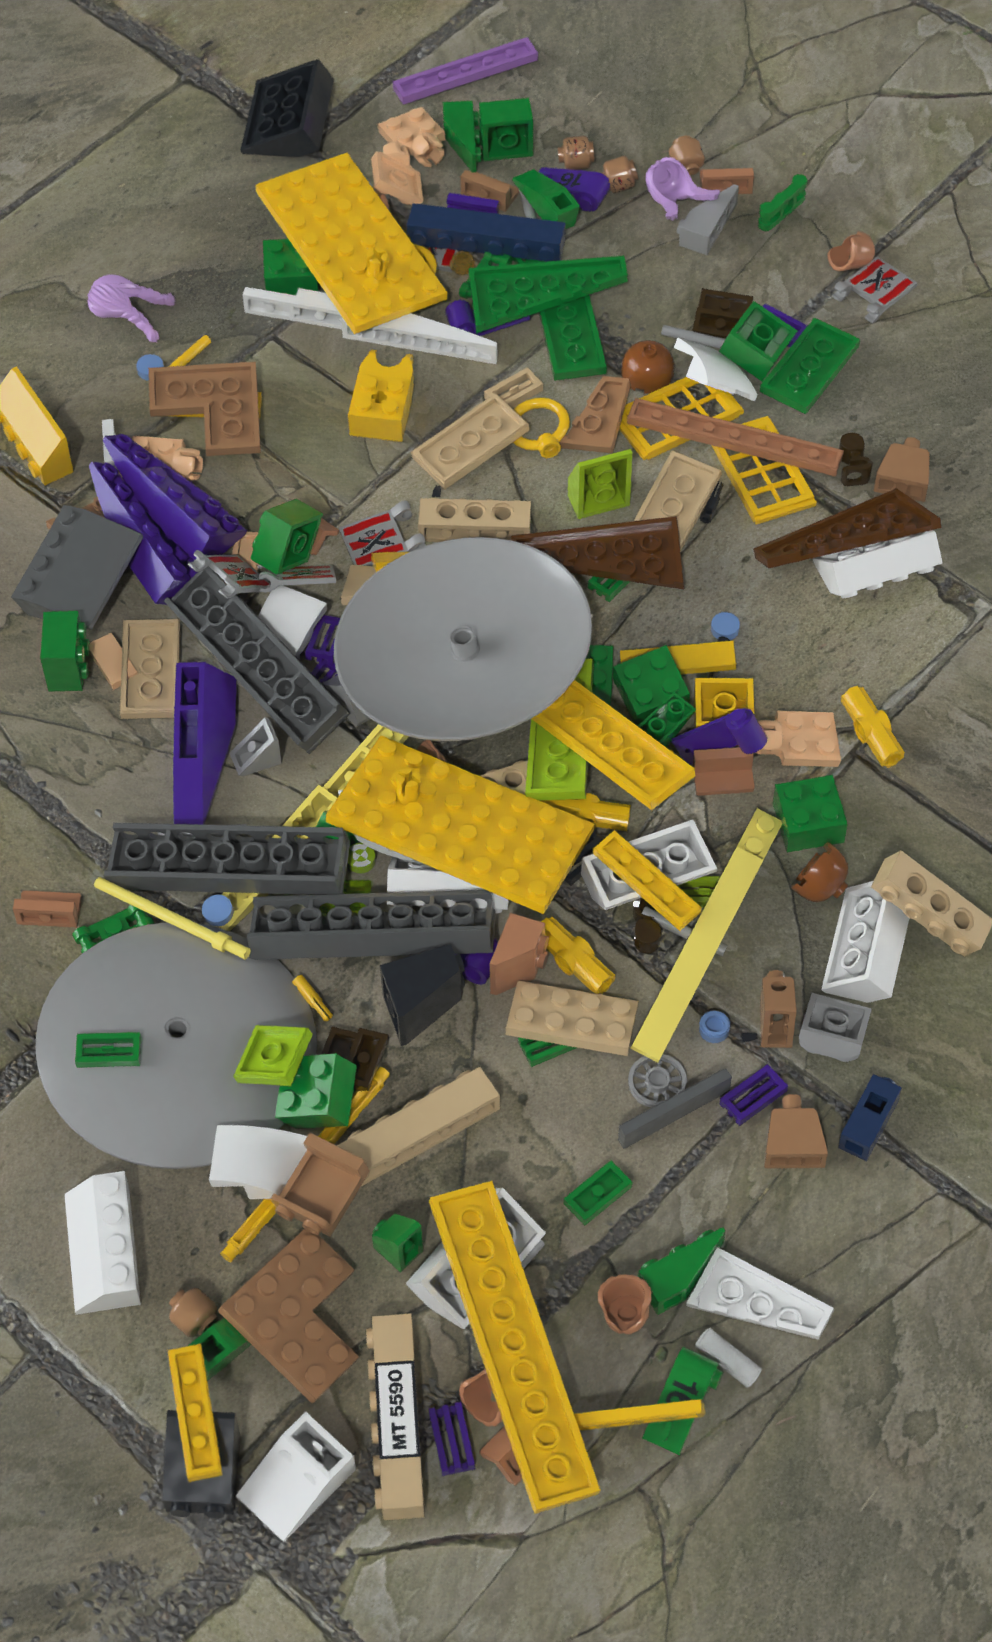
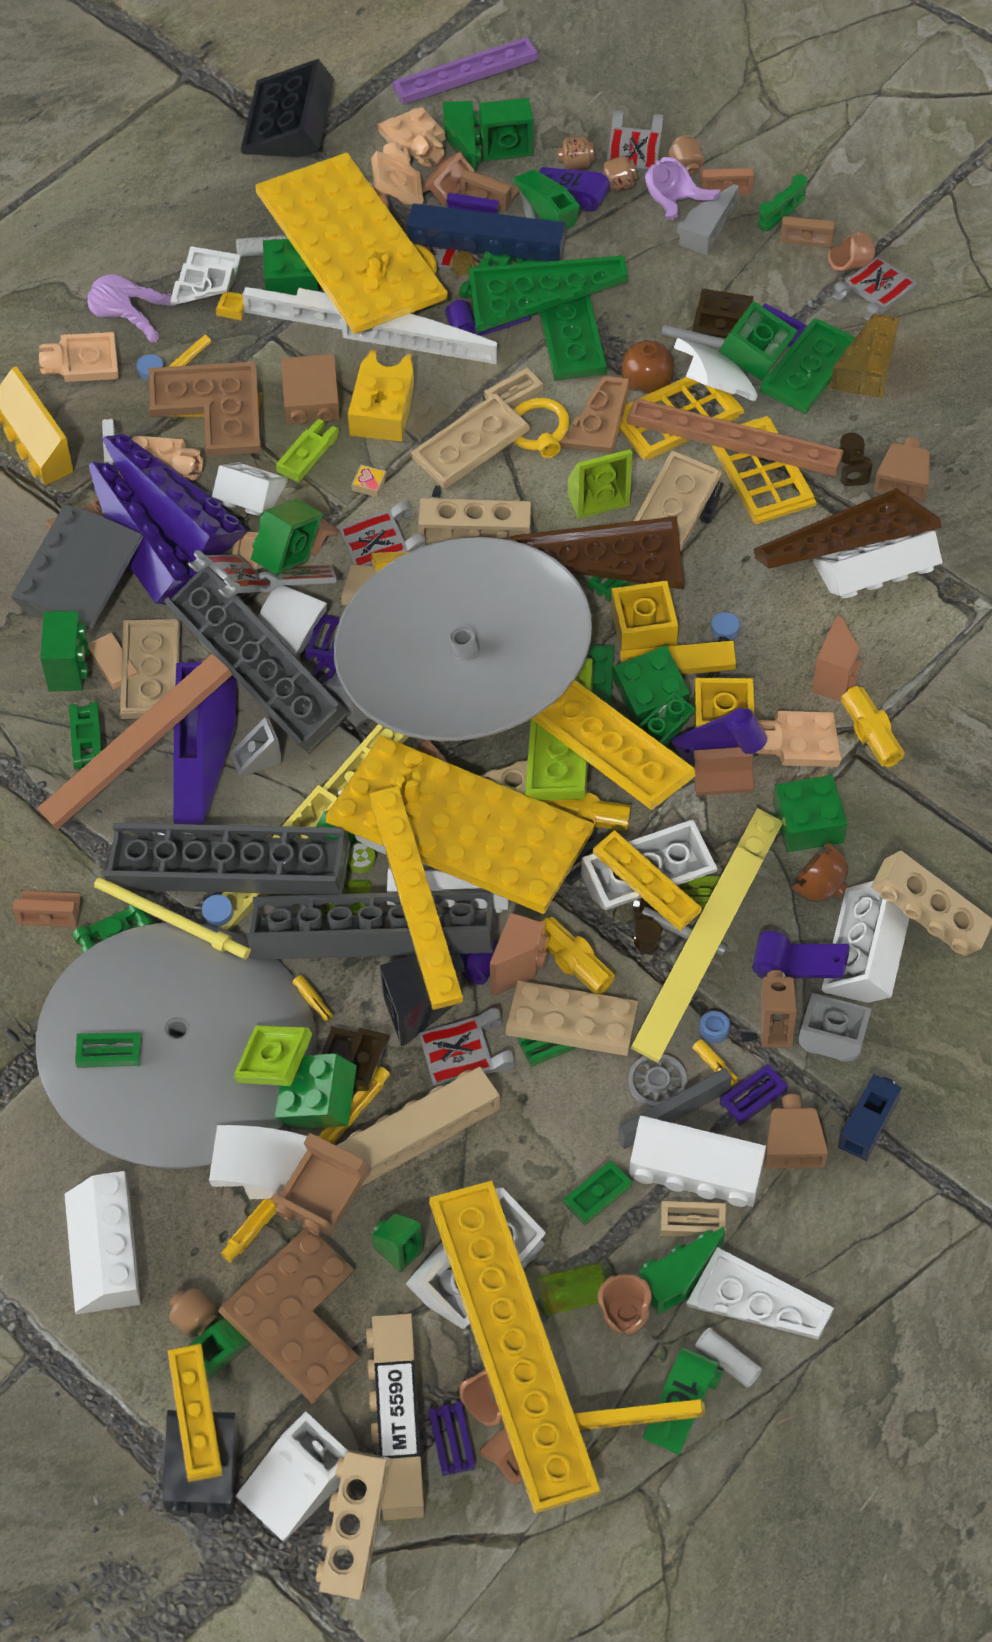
none -> nougat tile [37,654,233,830]
none -> light nougat plate [38,332,118,382]
none -> green plate [69,702,102,770]
none -> white slope [170,246,242,305]
none -> white slope [212,462,288,516]
none -> yellow tile [216,291,245,320]
none -> white piece [236,235,288,257]
none -> lime hinge [276,419,340,483]
none -> medium nougat panel [281,354,340,424]
none -> tan brick [316,1450,390,1600]
none -> tile [352,465,387,497]
none -> yellow plate [369,786,463,1010]
none -> flag [419,1008,515,1088]
none -> nougat panel [421,152,475,205]
none -> clear neon green slope [536,1263,606,1315]
none -> flag [607,111,663,172]
none -> yellow brick [611,581,678,651]
none -> white slope [629,1115,766,1207]
none -> tan tile [661,1201,726,1237]
none -> yellow piece [692,1039,738,1086]
none -> dark purple door [752,931,850,978]
none -> medium nougat panel [780,216,835,248]
none -> nougat slope [812,616,862,702]
none -> clear yellow wedge [830,313,900,399]

